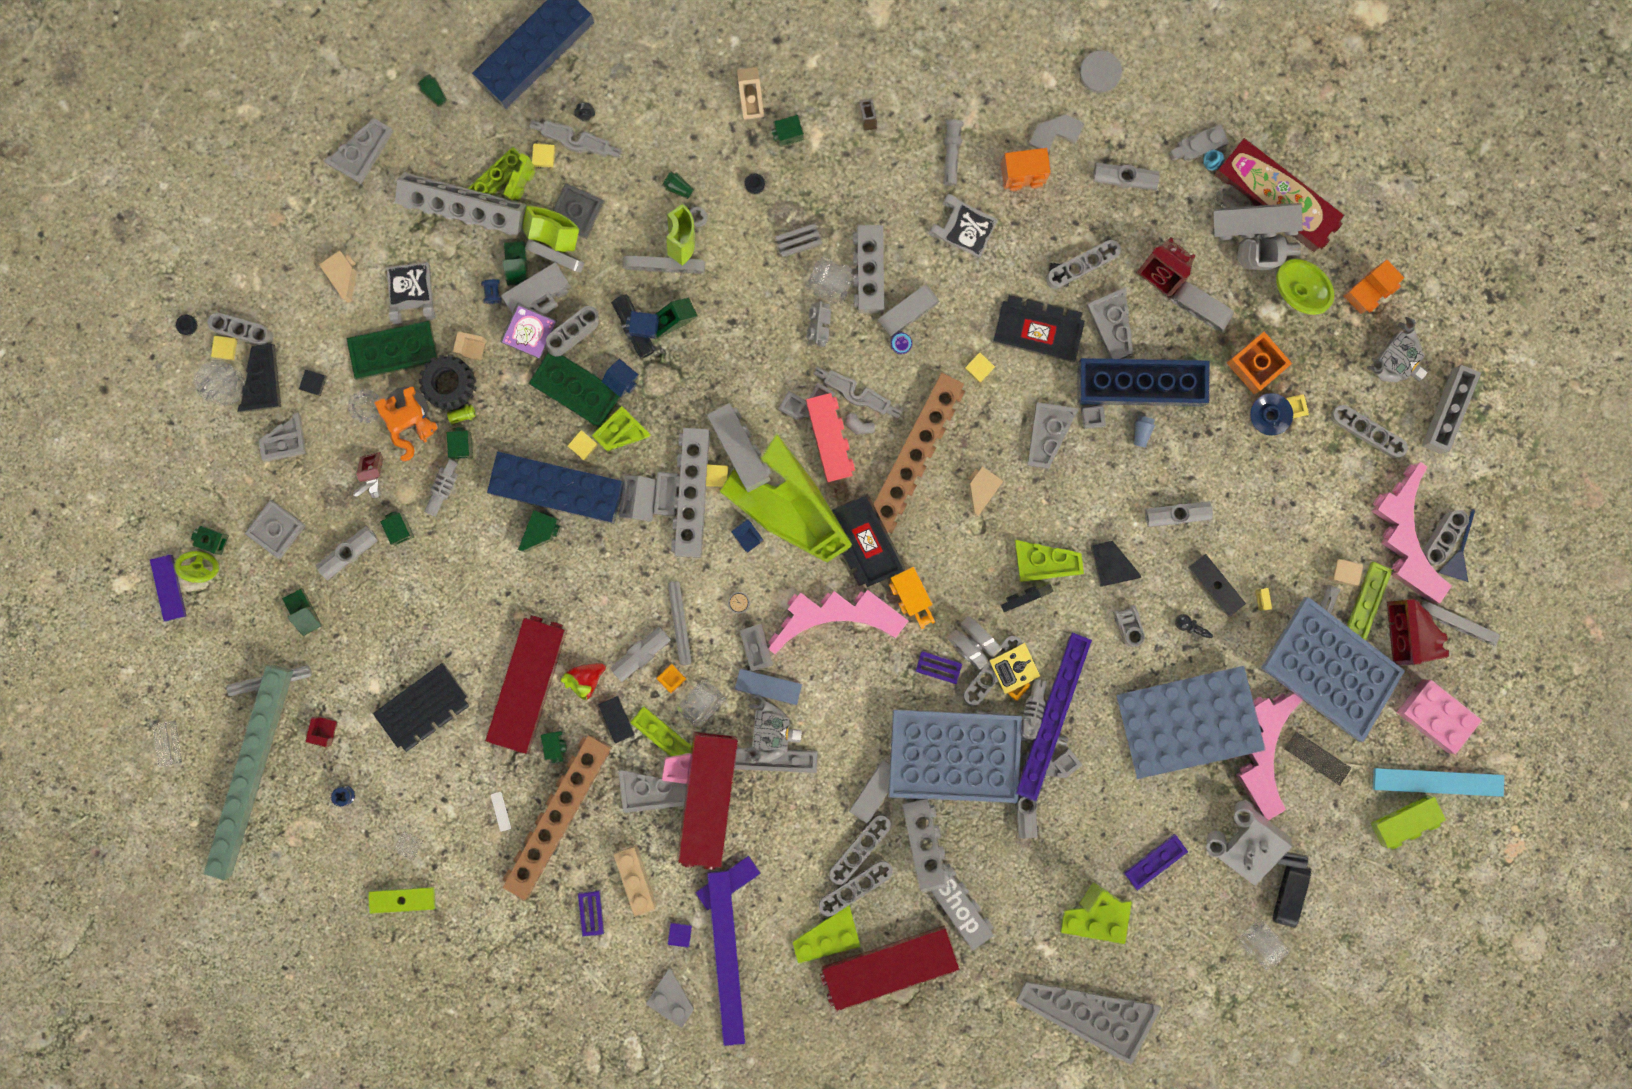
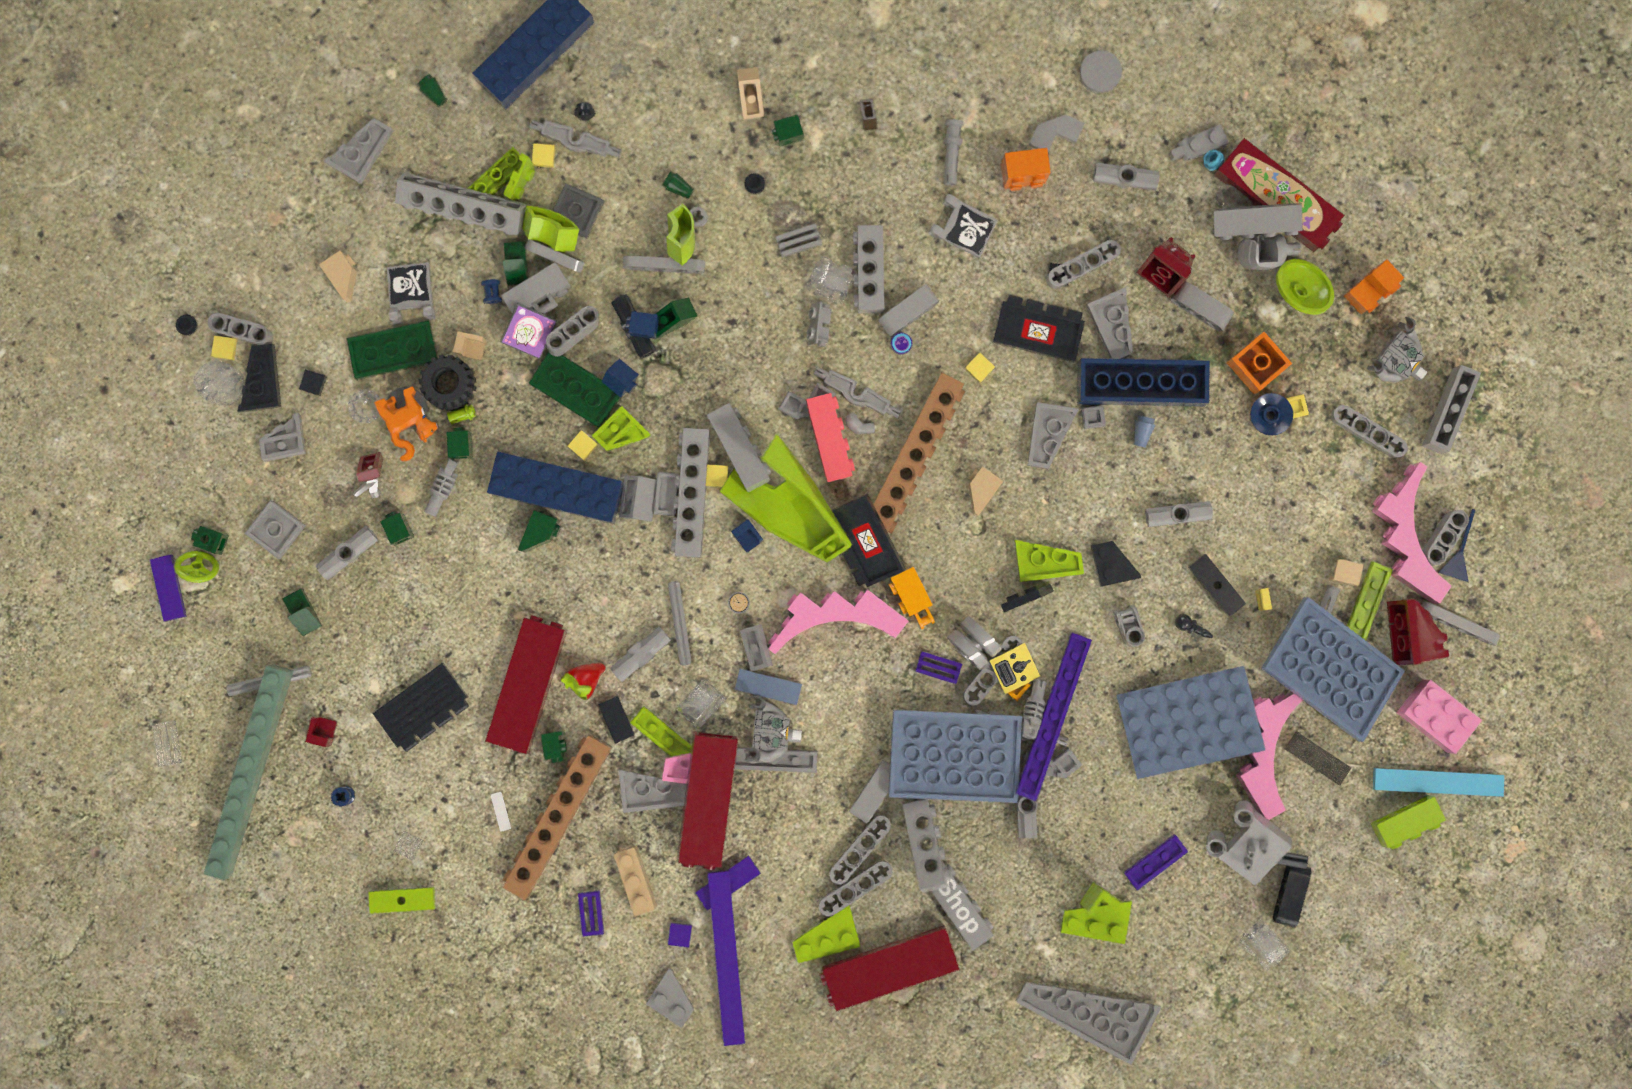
light orange tile [656,664,686,694] -> none

